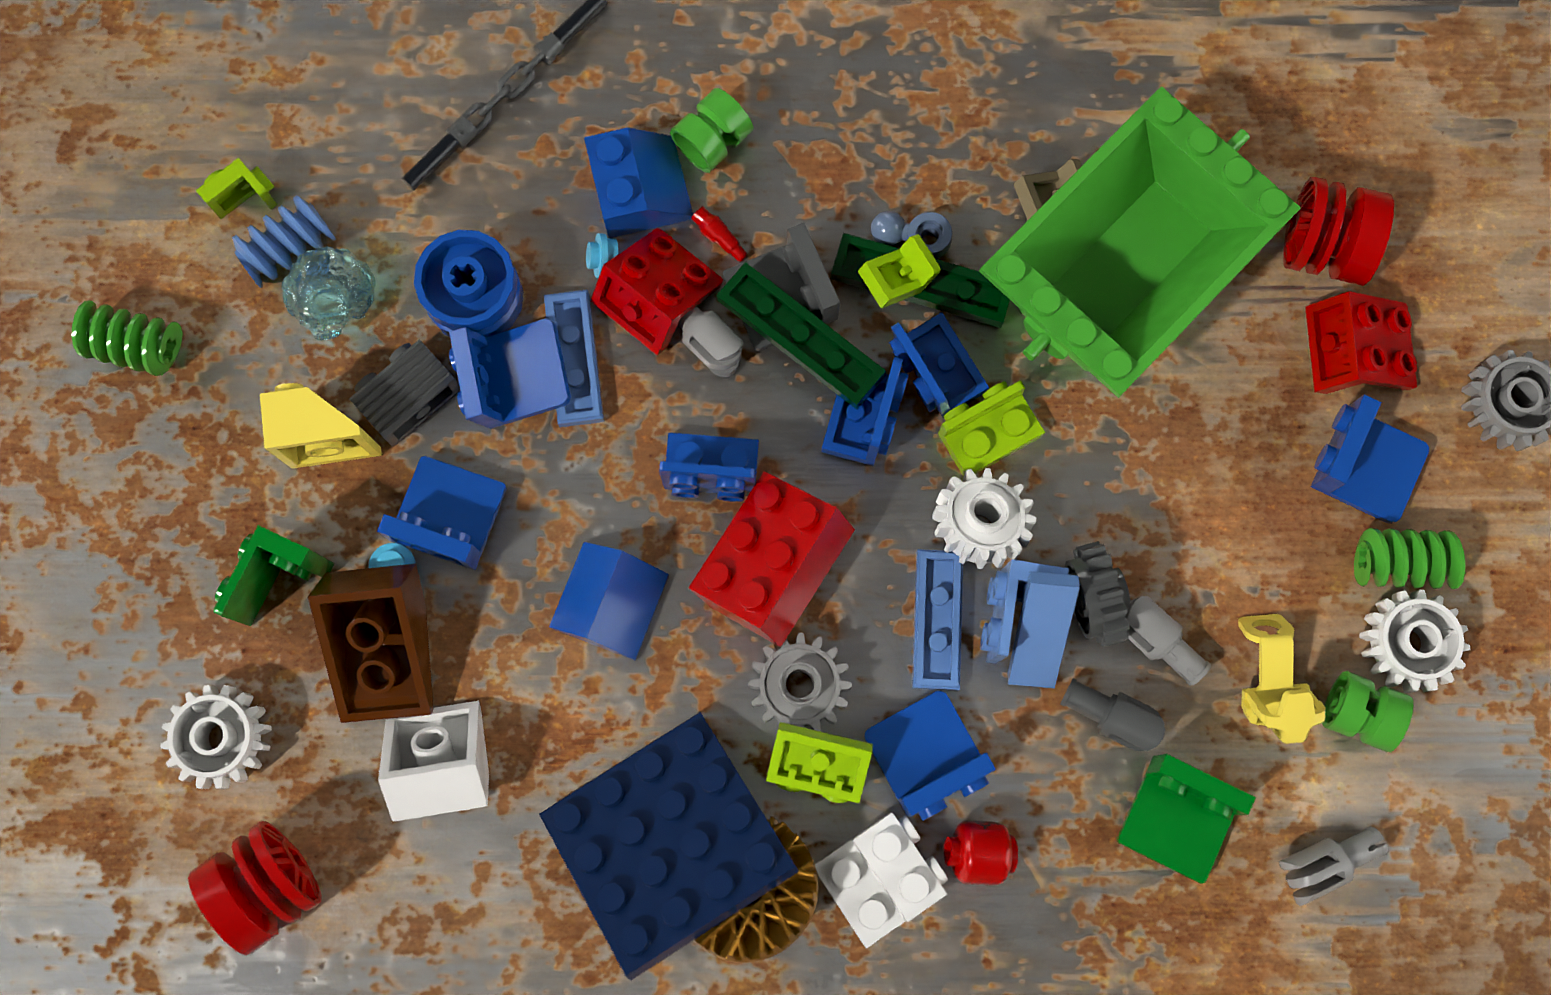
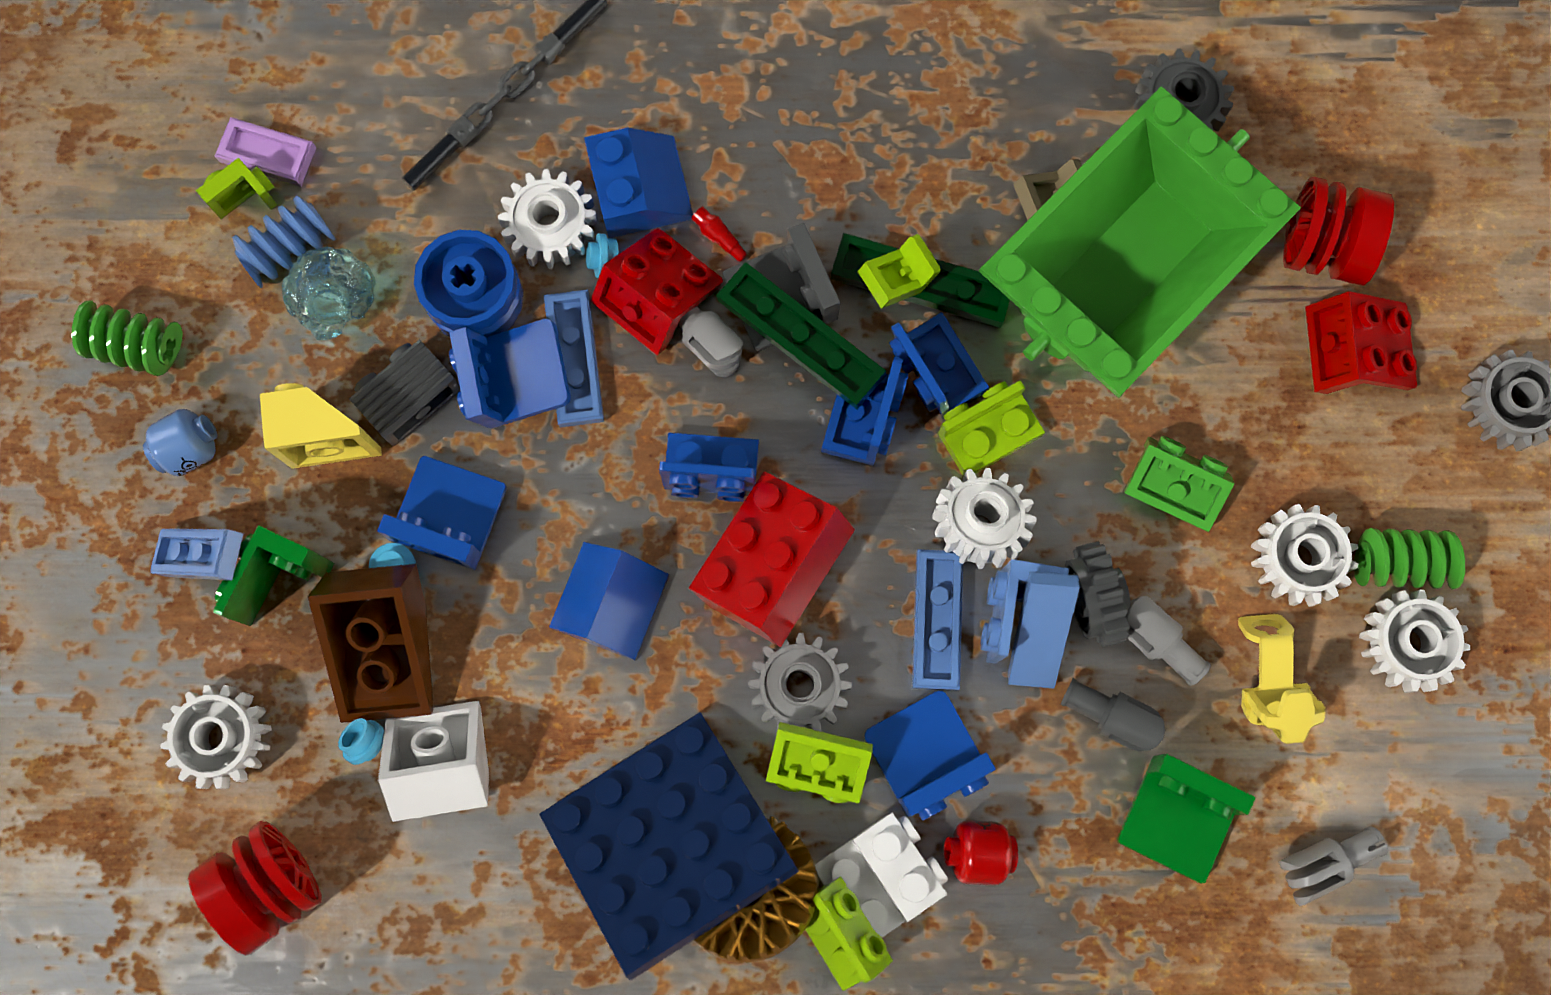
bright green wheel [670,88,754,173] -> none
sand blue plate [871,211,952,259] -> none
blue bracket [1311,394,1429,524] -> none
bright green wheel [1322,671,1414,752] -> none
none -> medium blue head [143,409,218,476]
none -> medium blue tile [150,529,244,581]
none -> lavender tile [215,117,316,187]
none -> medium azure plate [338,718,384,765]
none -> white gear [498,169,598,269]
none -> lime bracket [805,876,893,991]
none -> bright green bracket [1124,436,1235,532]
none -> dark grey gear [1134,48,1234,132]
none -> white gear [1251,504,1358,607]

